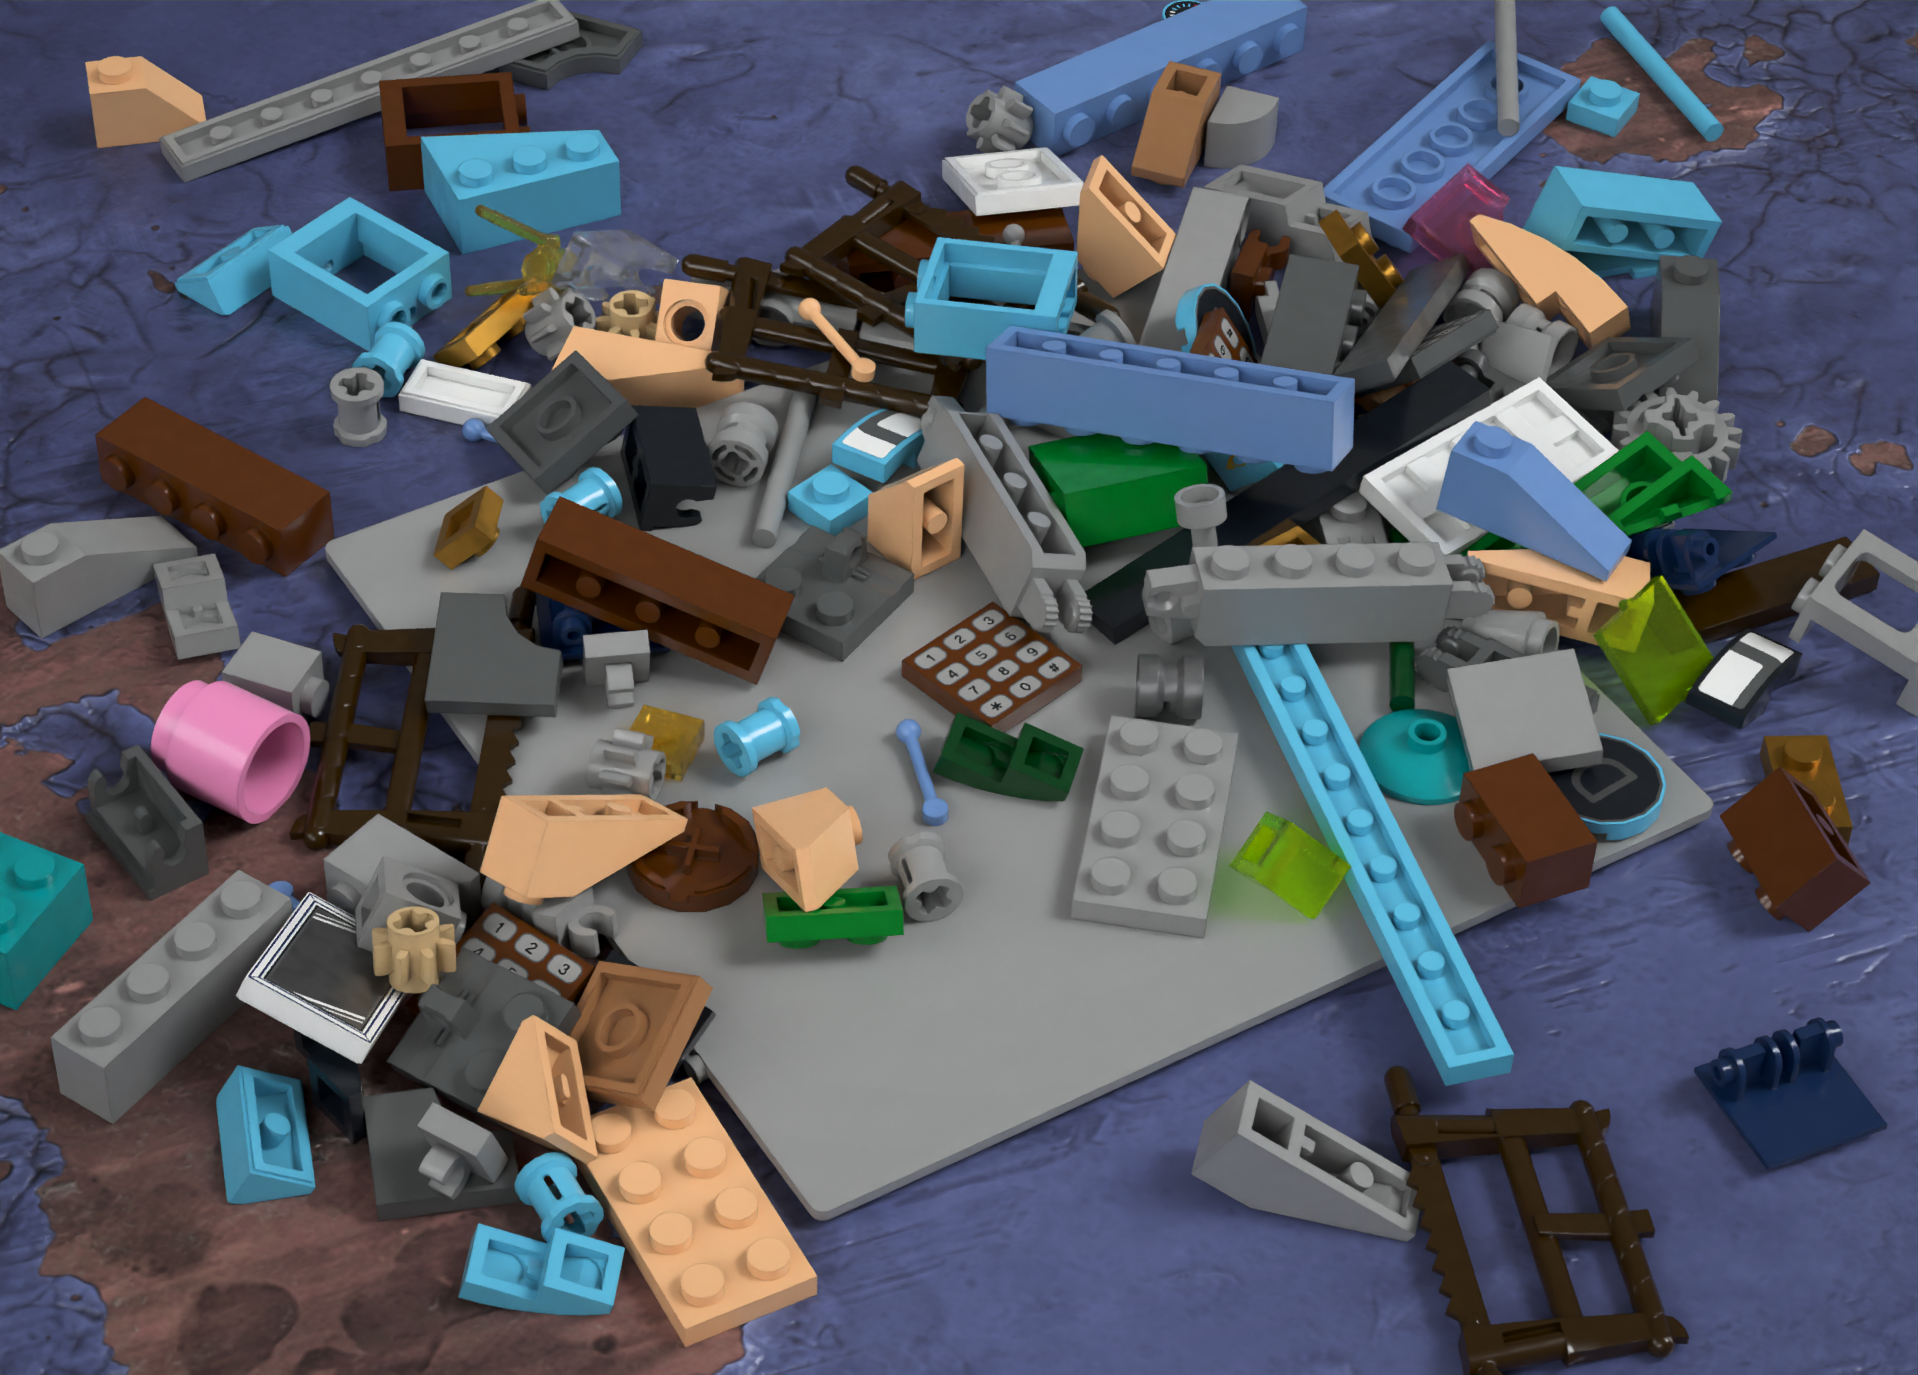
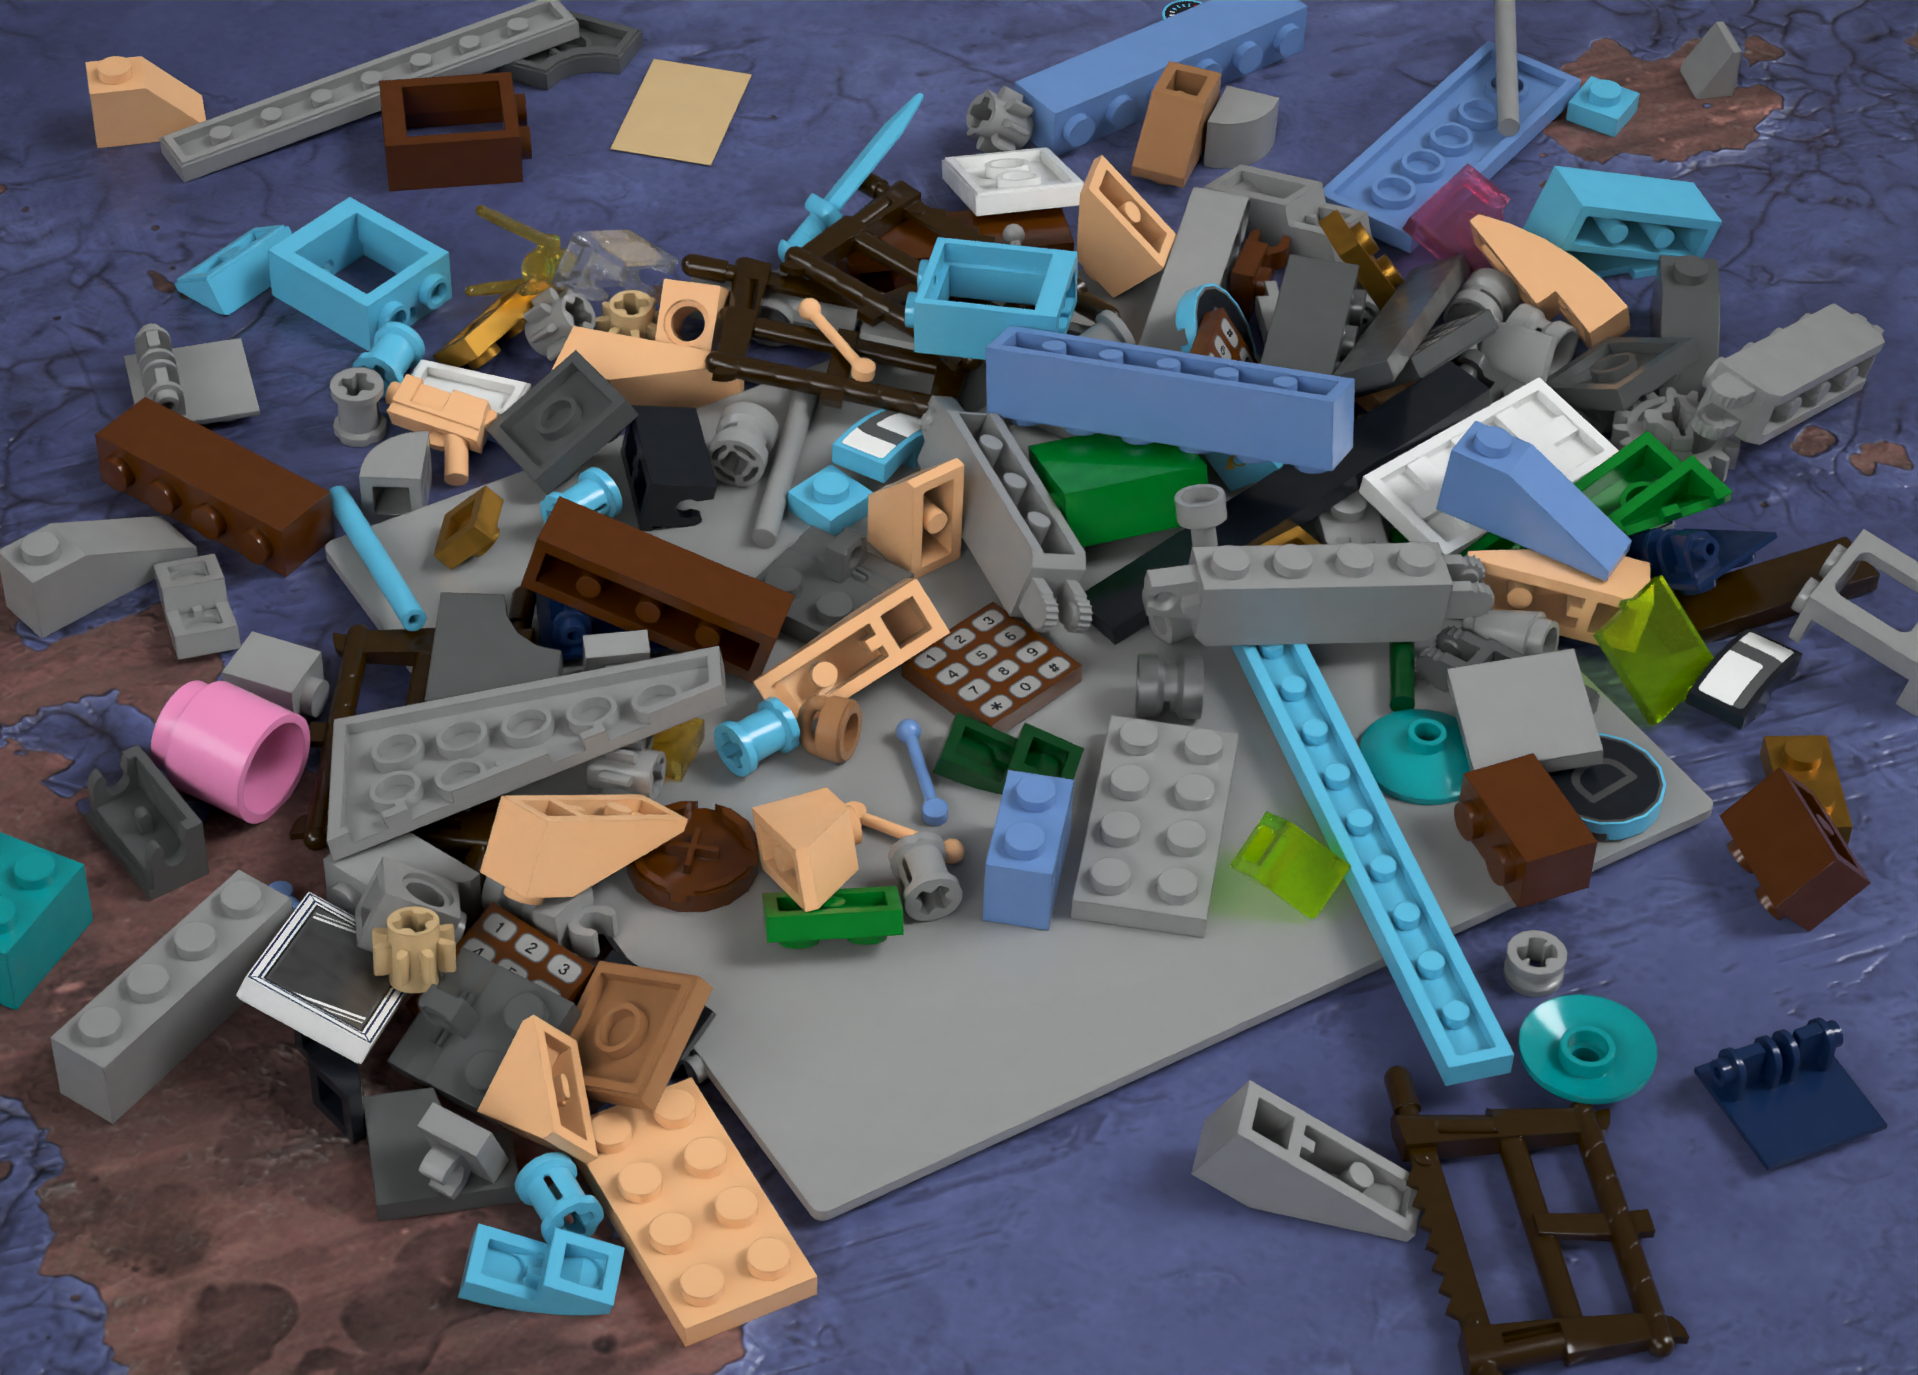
medium azure slope [216,1065,315,1204] -> none
medium azure wedge [421,130,621,255] -> none
medium azure bar [1600,6,1724,142] -> none
none -> light grey hinge [124,324,260,425]
none -> light grey wing [327,646,727,862]
none -> medium azure piece [329,486,427,631]
none -> light grey brick [359,431,432,523]
none -> light nougat piece [385,374,498,486]
none -> tan sticker [610,59,752,166]
none -> light nougat slope [752,578,950,720]
none -> medium azure sword [778,93,924,262]
none -> medium nougat tile [797,695,862,764]
none -> light nougat hinge [845,801,965,864]
none -> medium blue brick [982,770,1074,931]
none -> light grey bush [1503,930,1567,998]
none -> teal dish [1518,994,1657,1104]
none -> light grey slope [1680,21,1742,99]
none -> light grey hinge [1691,303,1885,445]

